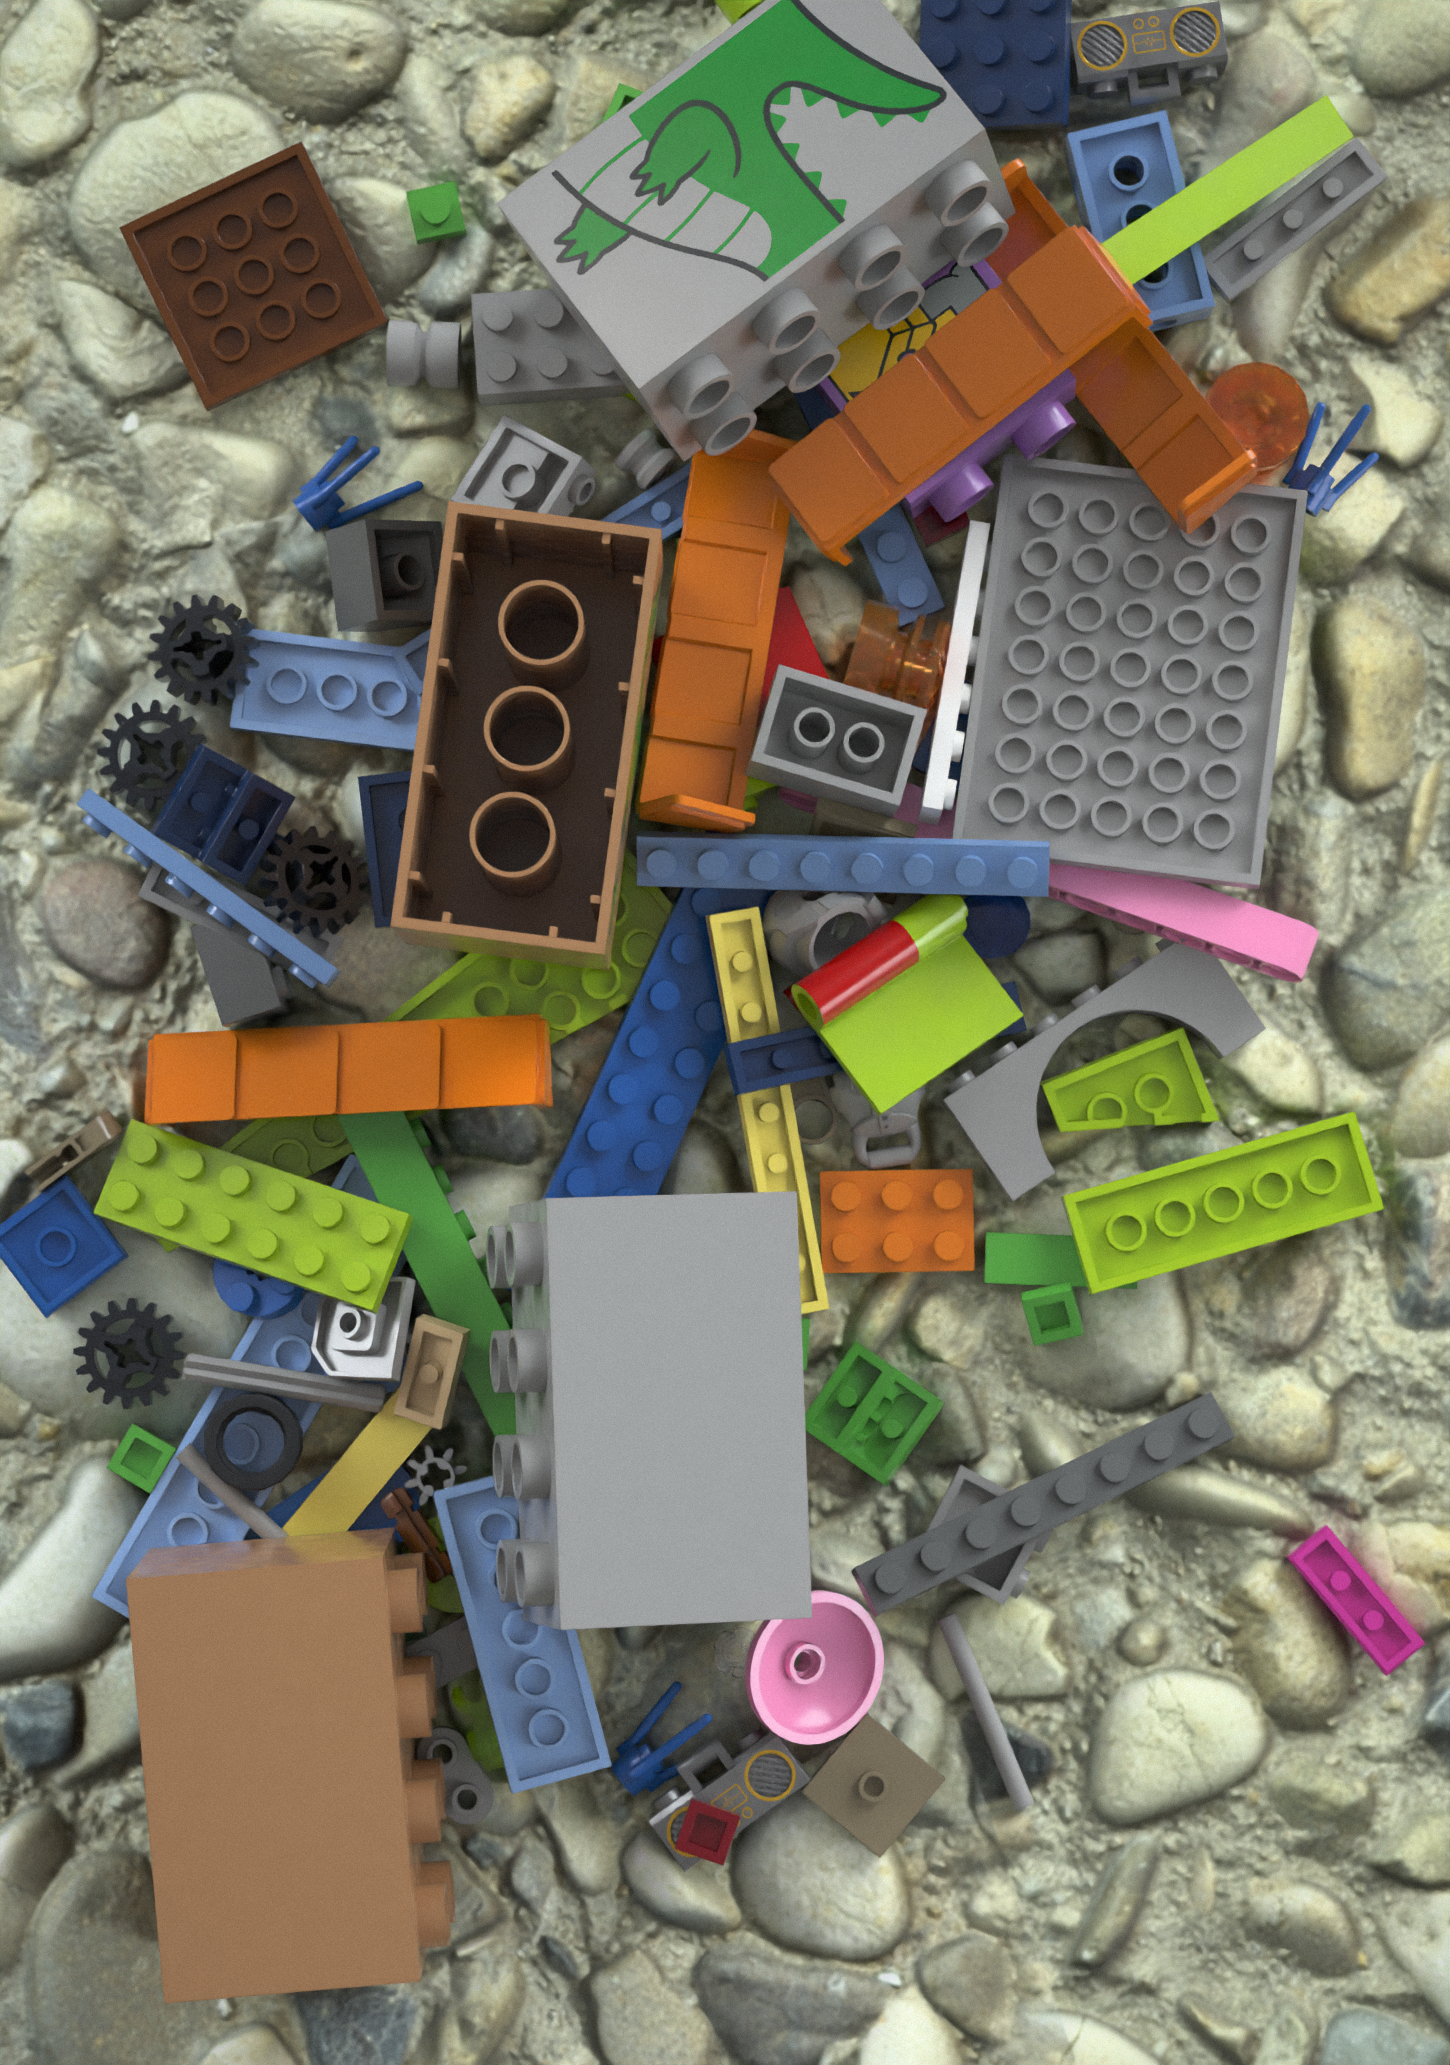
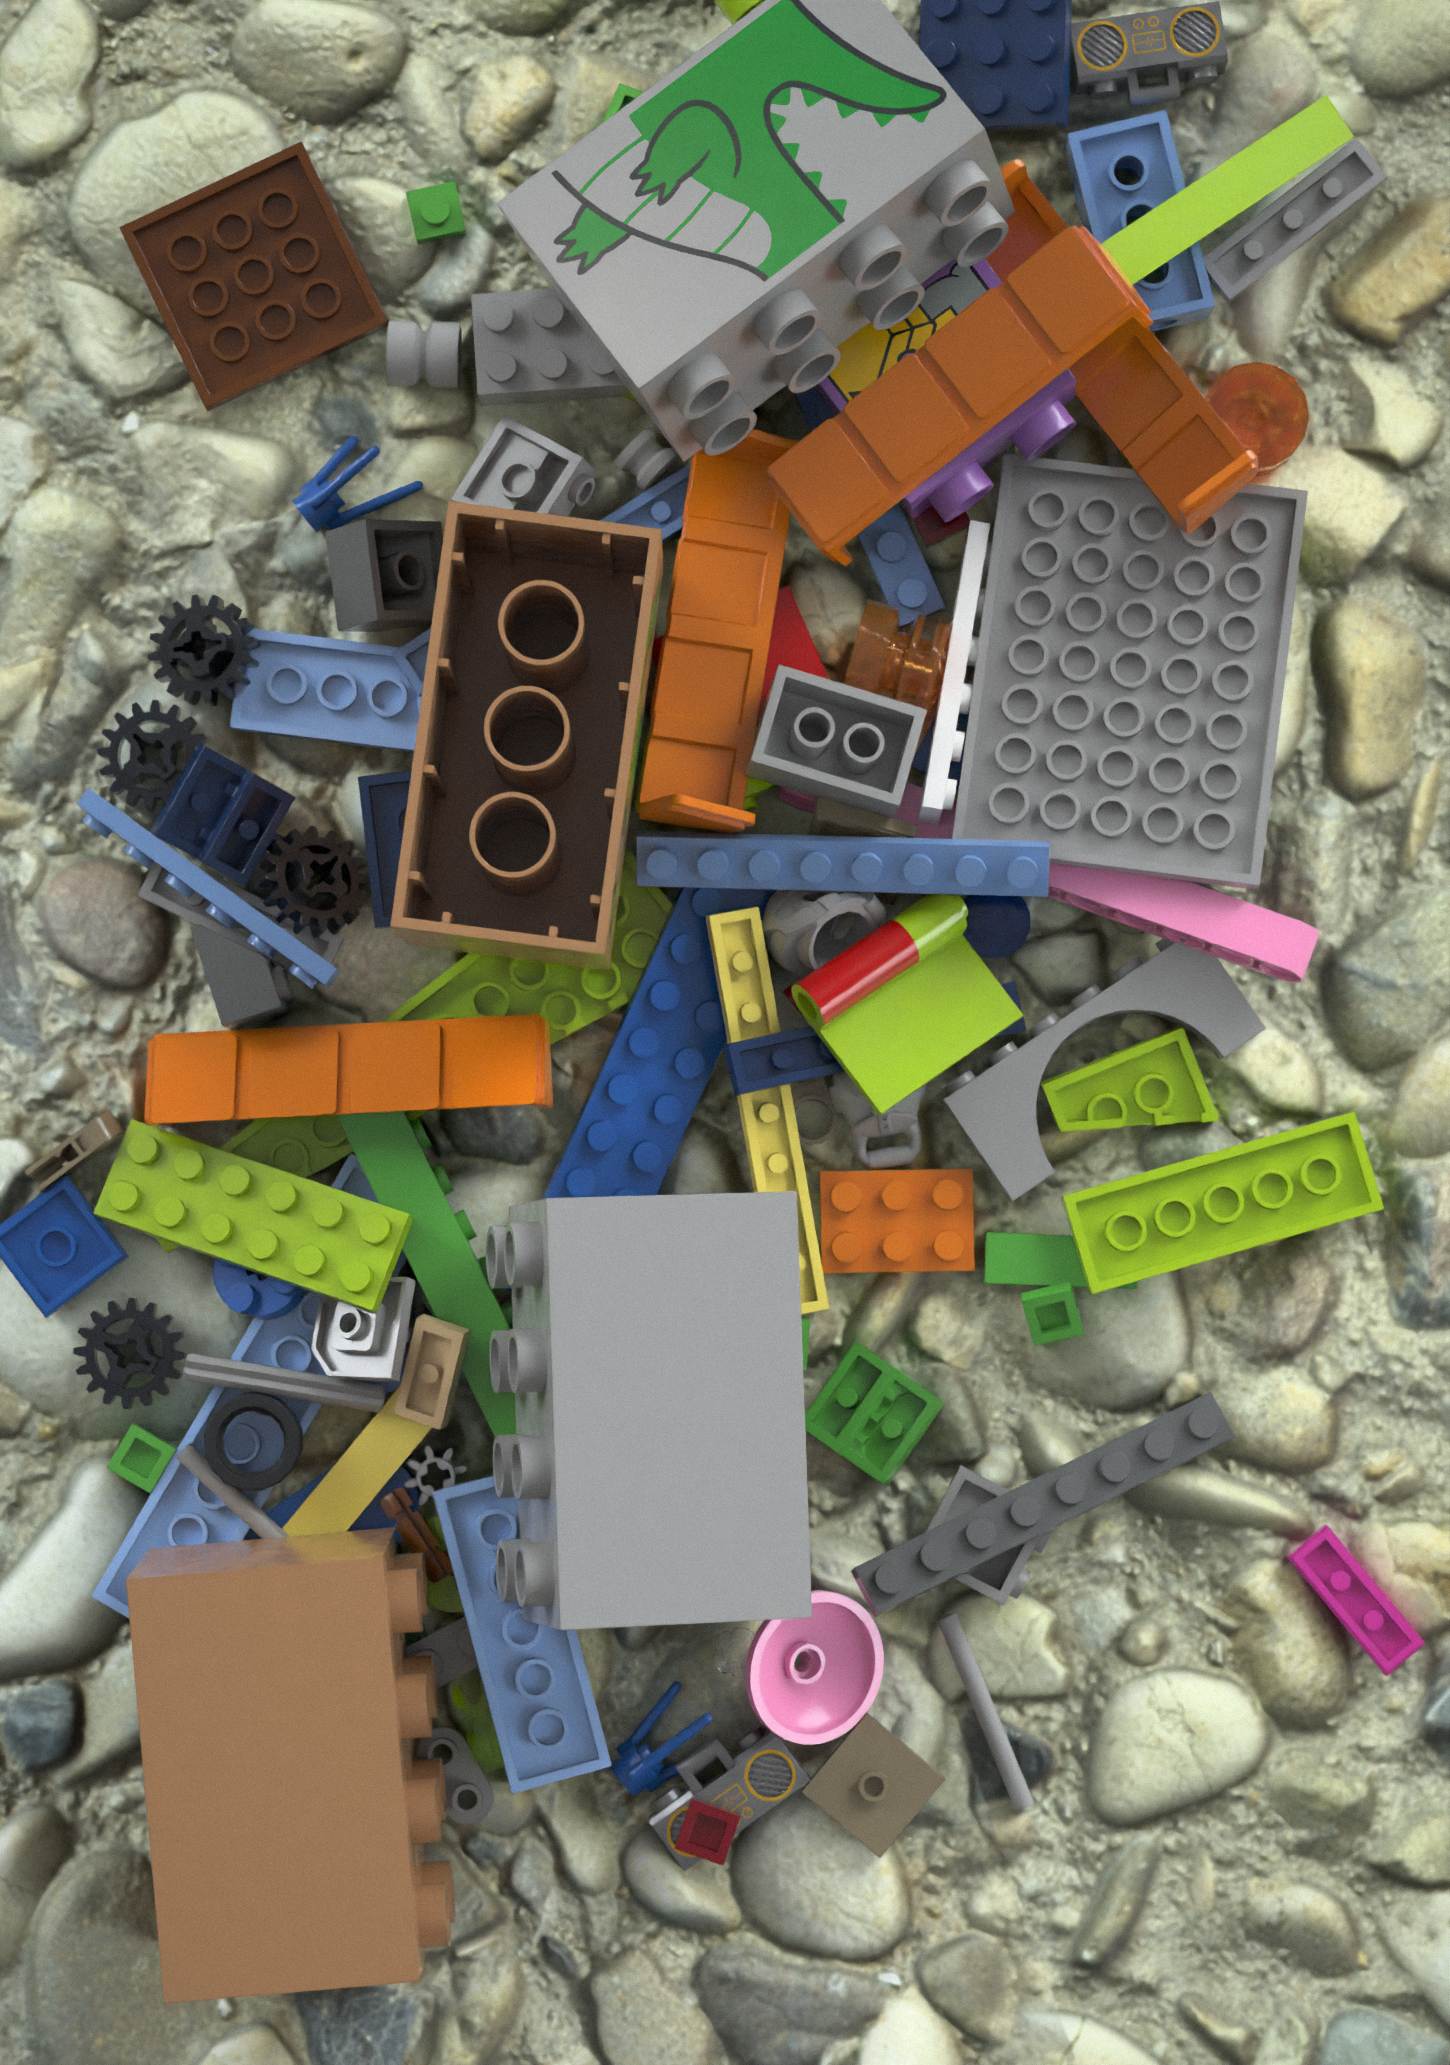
blue plant [1282,402,1379,517] -> none

